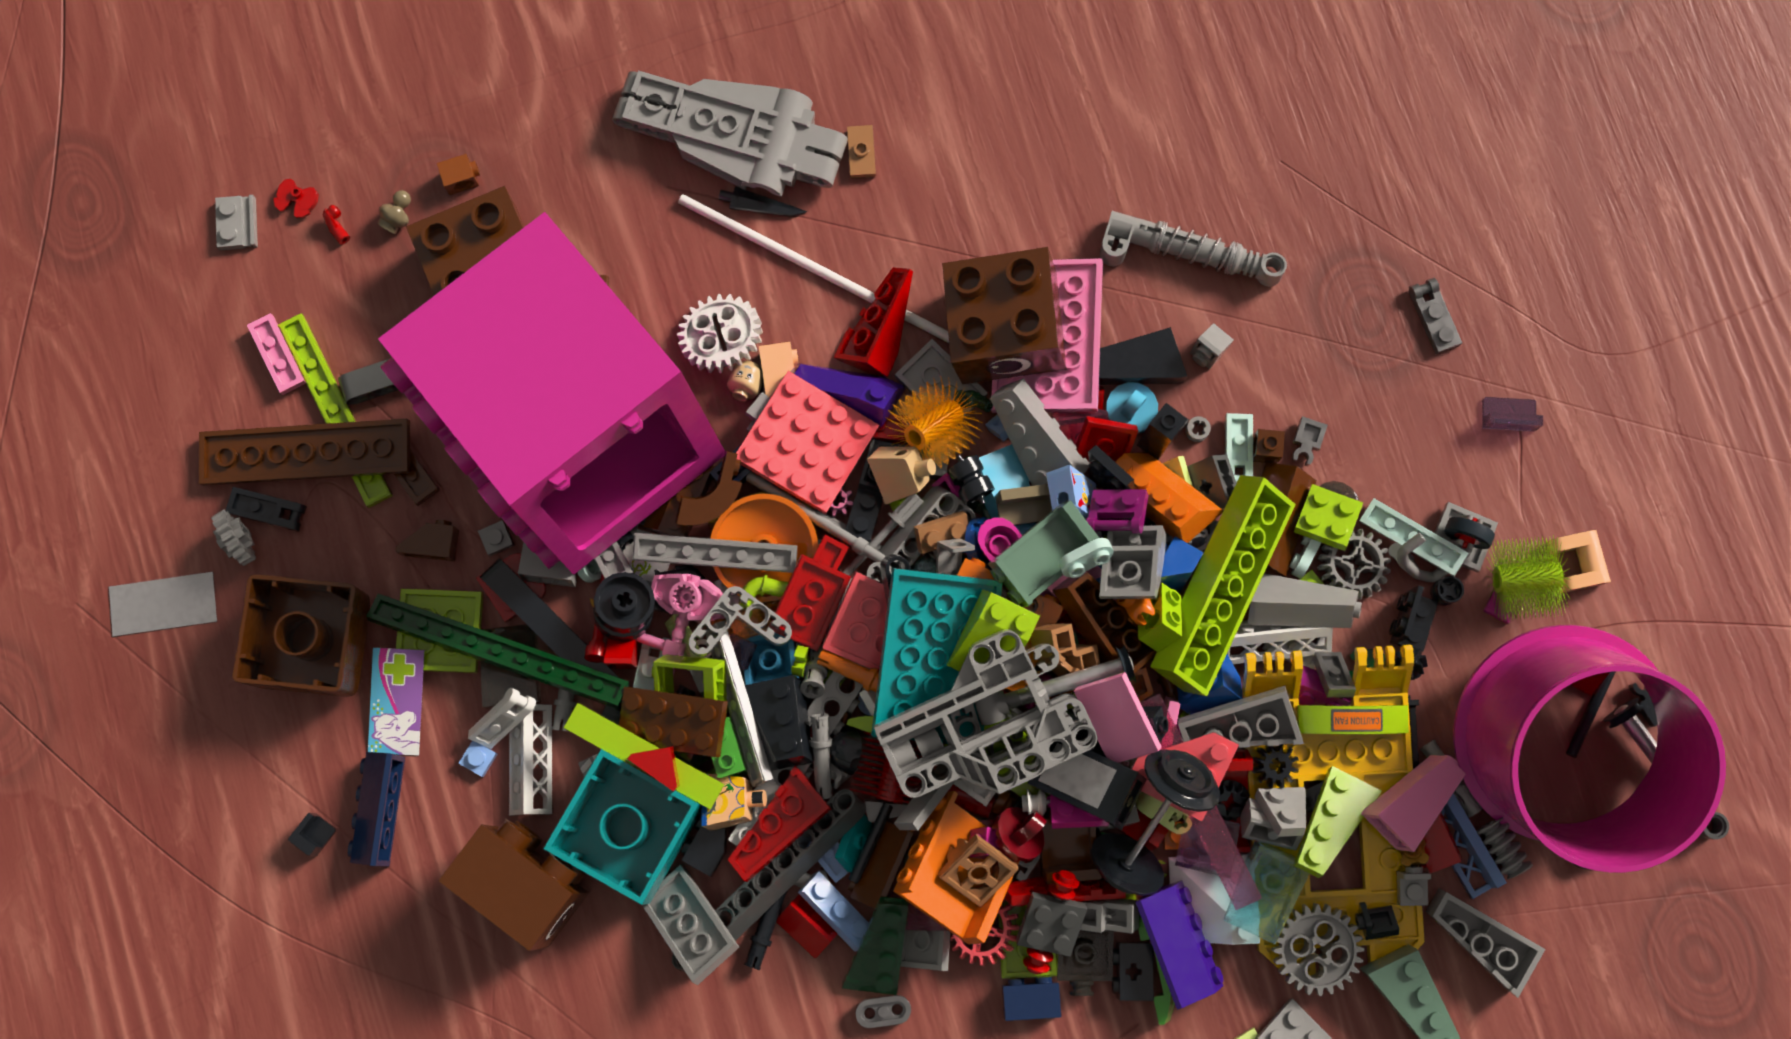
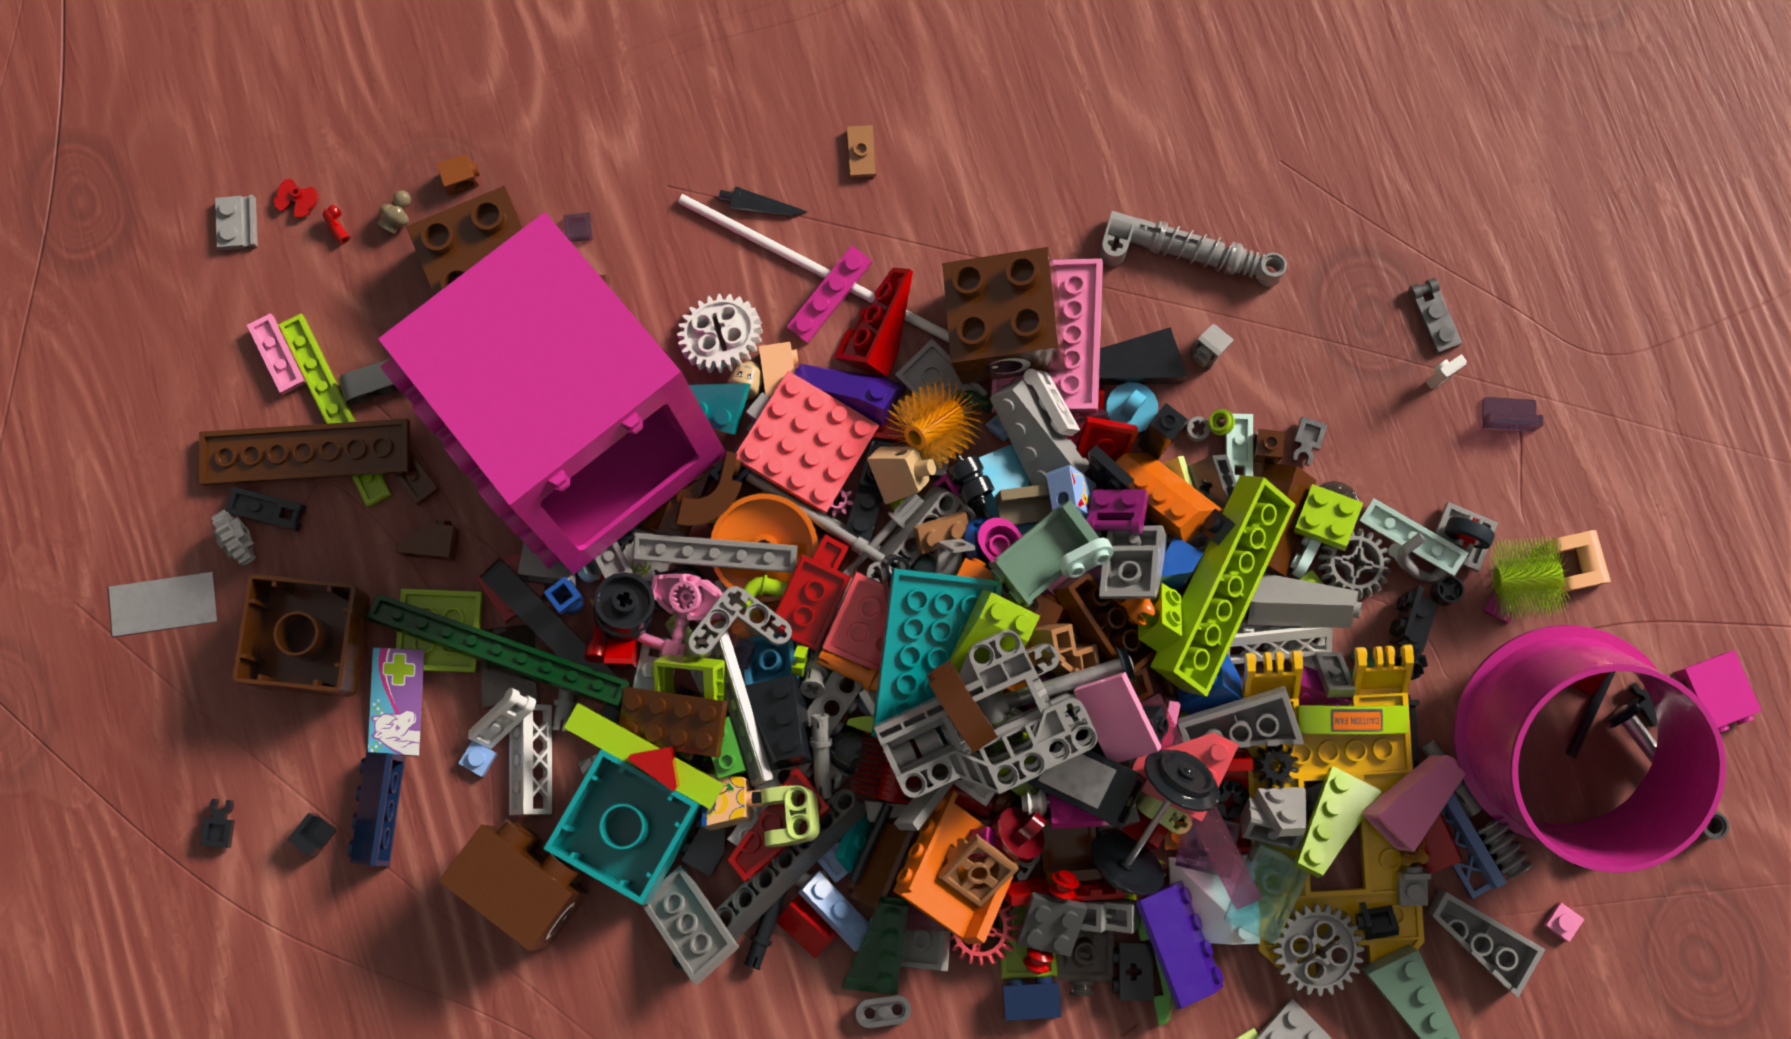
light grey plate [478,520,514,556] -> none
light grey piece [612,70,848,197] -> none
none -> black plate [200,799,235,848]
none -> blue piece [544,576,584,615]
none -> clear purple tile [564,212,593,242]
none -> teal wing [689,383,751,435]
none -> yellowish green piece [761,785,820,847]
none -> dark pink plate [787,245,873,344]
none -> reddish brown arch [926,660,998,753]
none -> white plate [1024,369,1080,436]
none -> black plate [1198,509,1236,546]
none -> lime plate [1208,409,1235,436]
none -> white plate [1426,354,1467,389]
none -> bright pink plate [1543,902,1584,942]
none -> dark pink panel [1675,650,1762,732]

